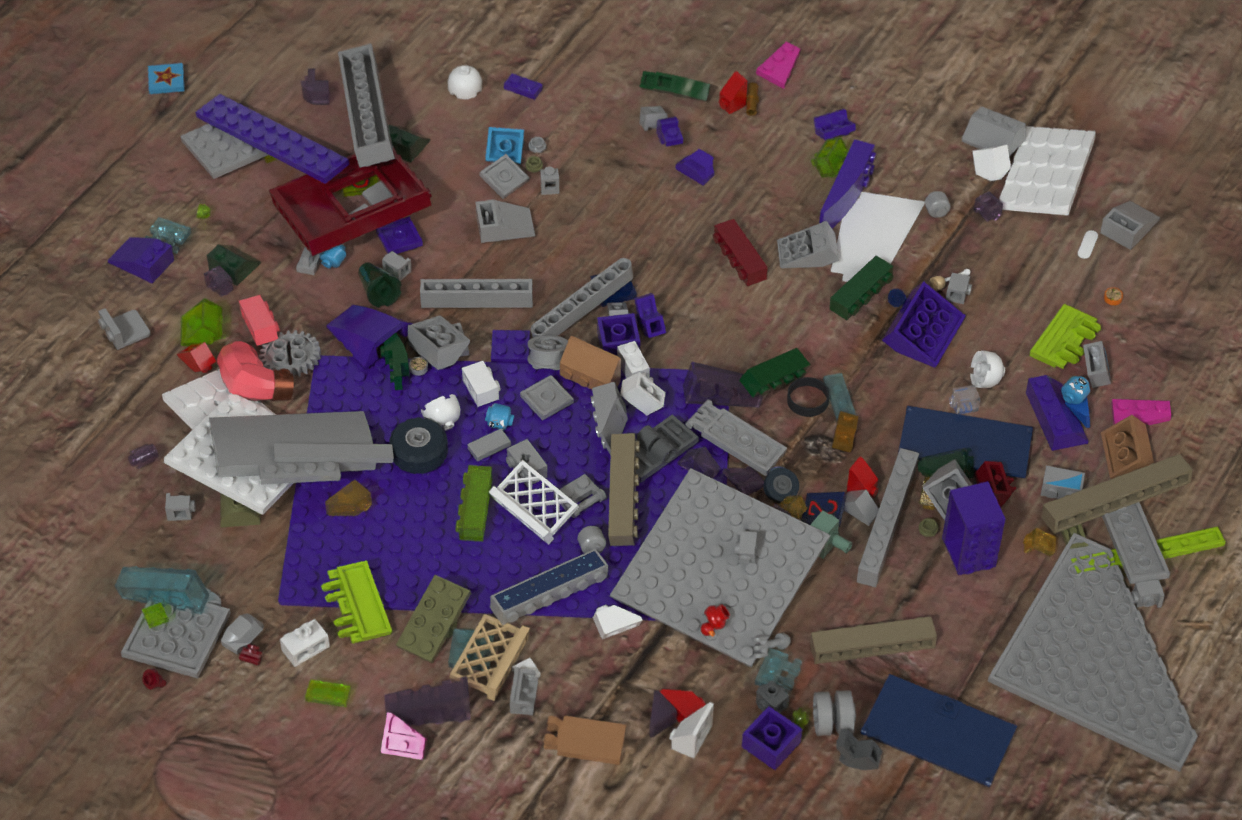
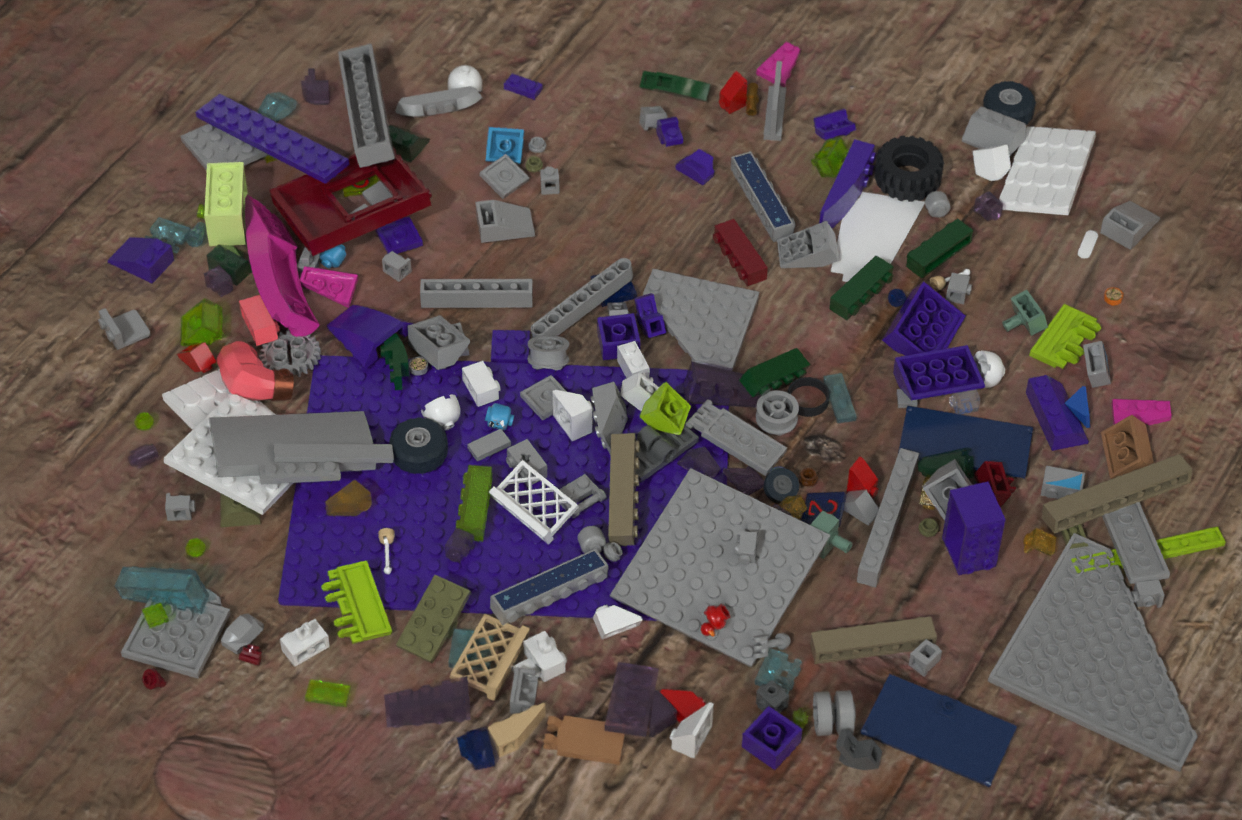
dark azure tile [148,63,184,94] -> none
clear green cone [358,262,402,308] -> none
wing [381,712,427,760] -> none
medium nougat slope [560,336,621,389] -> none
pearl gold slope [832,411,859,452] -> none
dark azure head [1061,376,1090,404] -> none
none -> clear neon green plate [134,412,154,431]
none -> clear neon green plate [185,538,206,558]
none -> clear light blue cone [186,222,206,247]
none -> yellowish green hose [204,162,248,246]
none -> dark pink slope [245,195,320,337]
none -> clear light blue slope [257,92,297,123]
none -> dark pink wing [300,266,358,308]
none -> hinge [379,528,395,574]
none -> light grey brick [395,86,482,117]
none -> clear purple brick [445,528,475,563]
none -> clear blue slope [456,727,495,771]
none -> tan slope [488,703,546,758]
none -> white brick [523,631,567,682]
none -> white slope [552,390,594,441]
none -> light grey plate [604,542,622,562]
none -> clear purple plate [604,662,659,737]
none -> lime slope [639,382,691,435]
none -> light grey plate [643,269,760,374]
none -> brick [731,151,795,242]
none -> light grey wheel [756,390,799,436]
none -> light grey fence [763,61,786,141]
none -> reddish brown plate [798,468,818,487]
none -> black tyre [874,135,944,202]
none -> dark purple slope [893,345,985,401]
none -> light grey tile [896,389,917,408]
none -> dark green brick [906,218,973,279]
none -> light grey brick [909,639,942,677]
none -> black wheel [983,81,1036,125]
none -> sand green brick [1002,290,1048,336]

